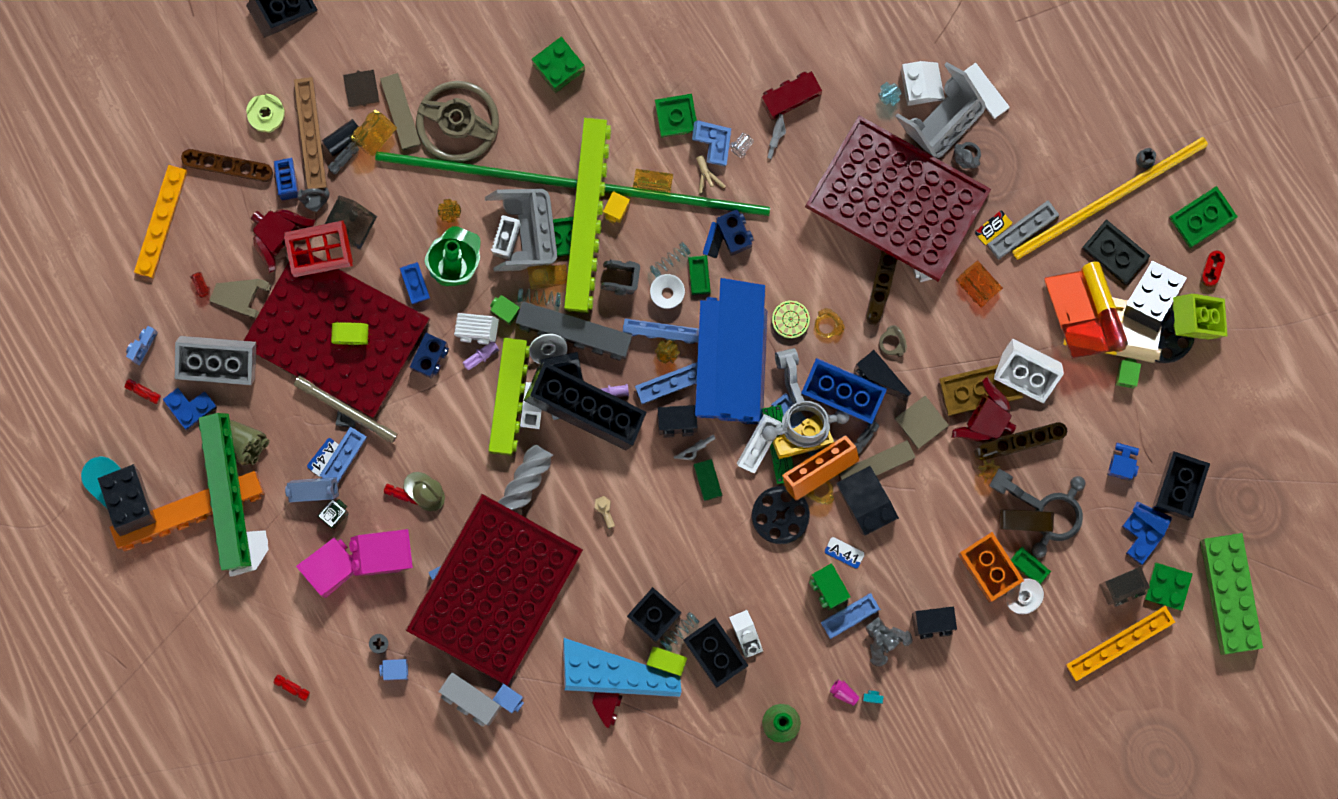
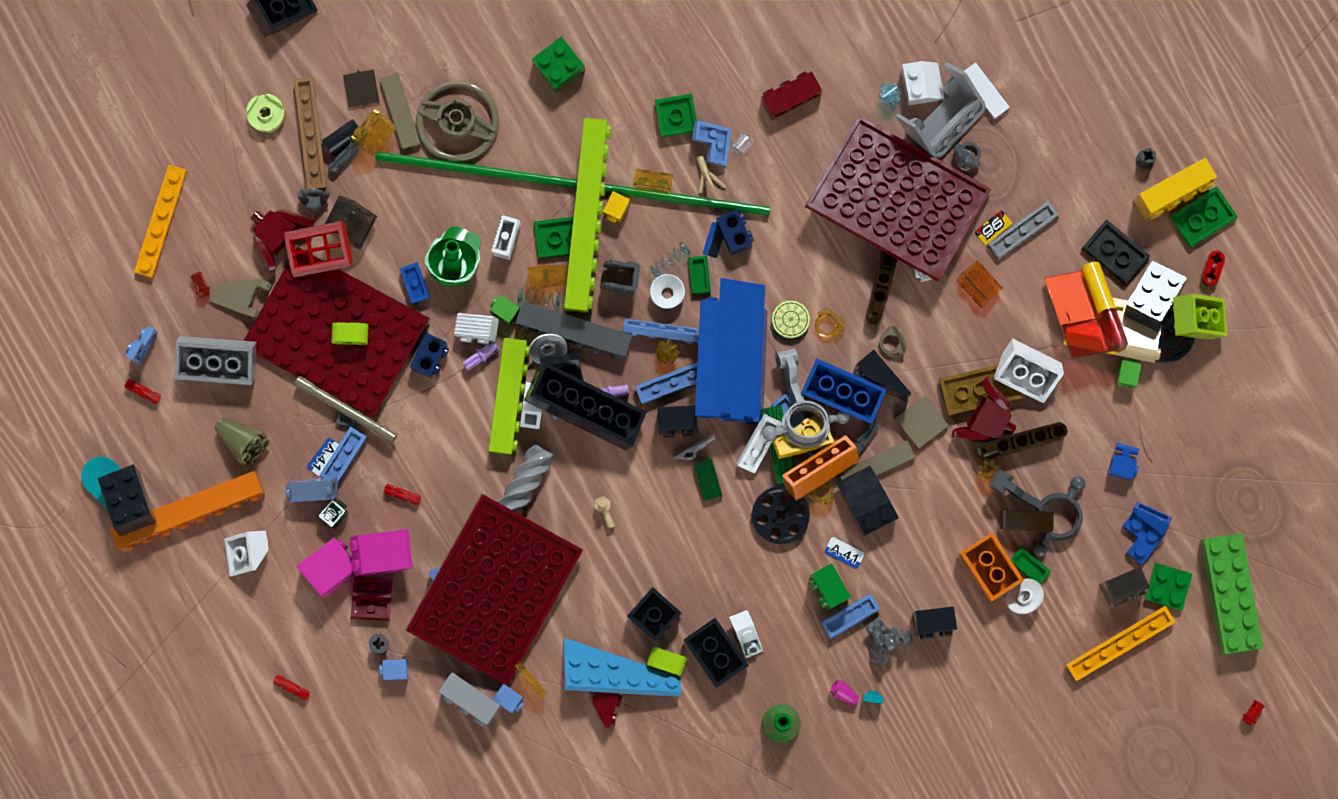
blue plate [163,388,217,430] -> none
reddish brown beam [181,149,273,182] -> none
green brick [199,413,252,570] -> none
blue slope [274,158,299,201] -> none
olive piece [403,472,445,512] -> none
clear yellow gear [437,199,461,223] -> none
light grey windscreen [485,189,557,271] -> none
clear light blue piece [660,612,700,652] -> none
light grey hand [767,114,786,159] -> none
yellow axle [1012,137,1208,260] -> none
black brick [1152,451,1210,520] -> none
none -> dark red slope [351,577,393,621]
none -> clear yellow tile [515,662,547,699]
none -> yellow brick [1133,157,1217,221]
none -> red pin [1242,700,1265,726]

